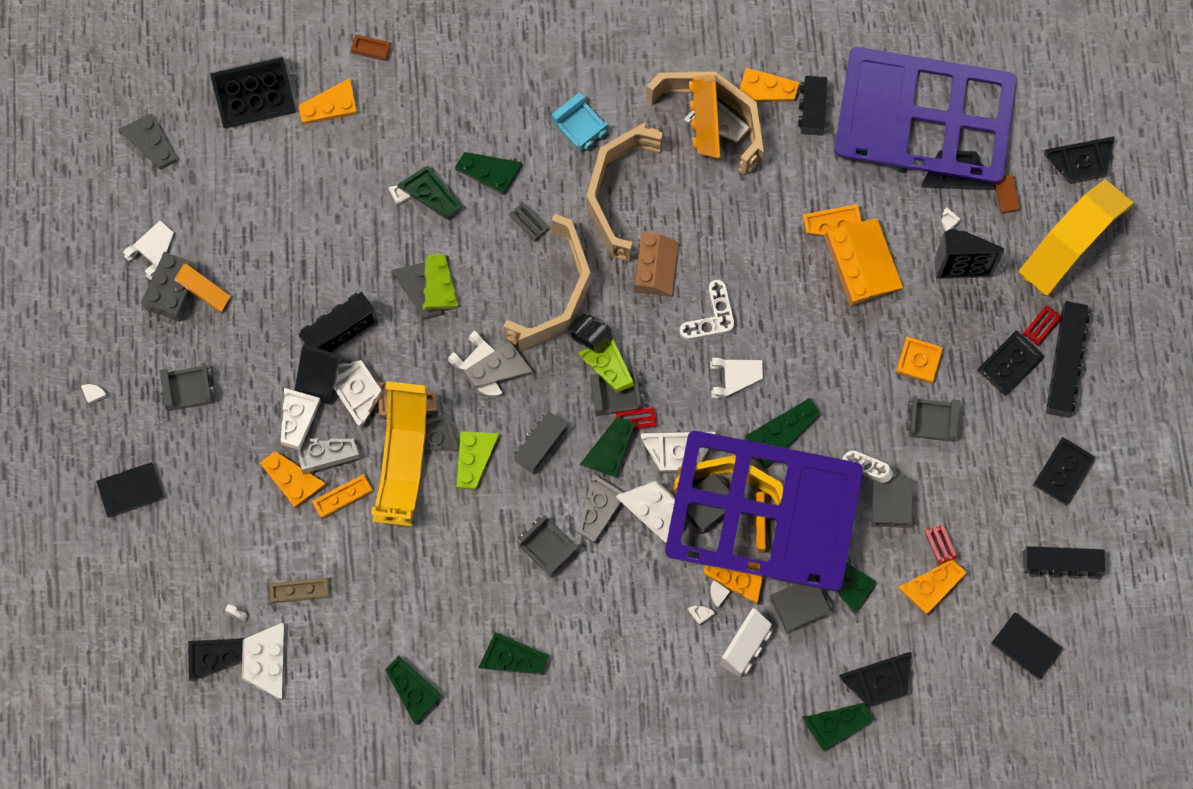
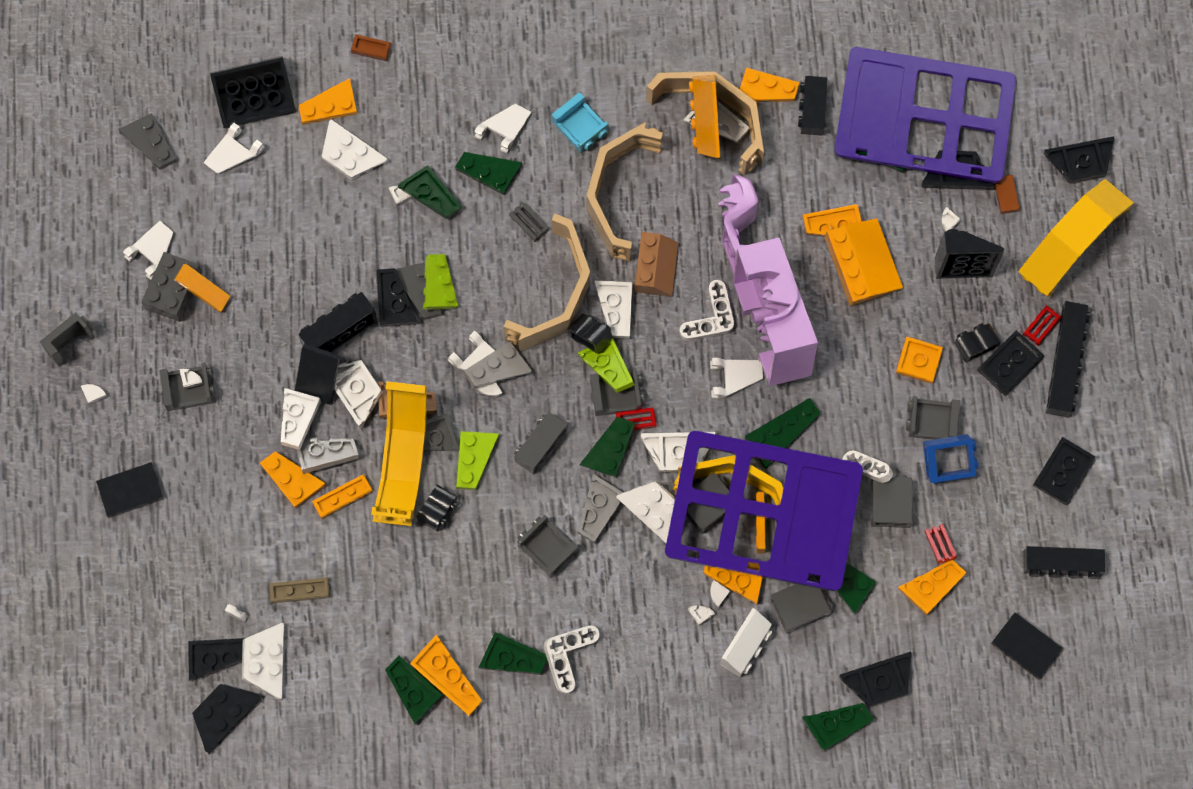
none -> dark grey panel [39,312,94,367]
none -> white tile [179,369,203,389]
none -> black wing [192,684,262,754]
none -> white flag [203,123,265,174]
none -> white wing [322,120,388,180]
none -> black wing [376,268,418,327]
none -> light orange wing [410,634,482,716]
none -> black brick [416,484,458,531]
none -> white flag [474,104,531,154]
none -> white beam [544,625,599,693]
none -> white wing [594,281,632,339]
none -> lavender piece [718,174,818,386]
none -> blue window [923,434,978,483]
none -> black brick [954,323,1001,362]

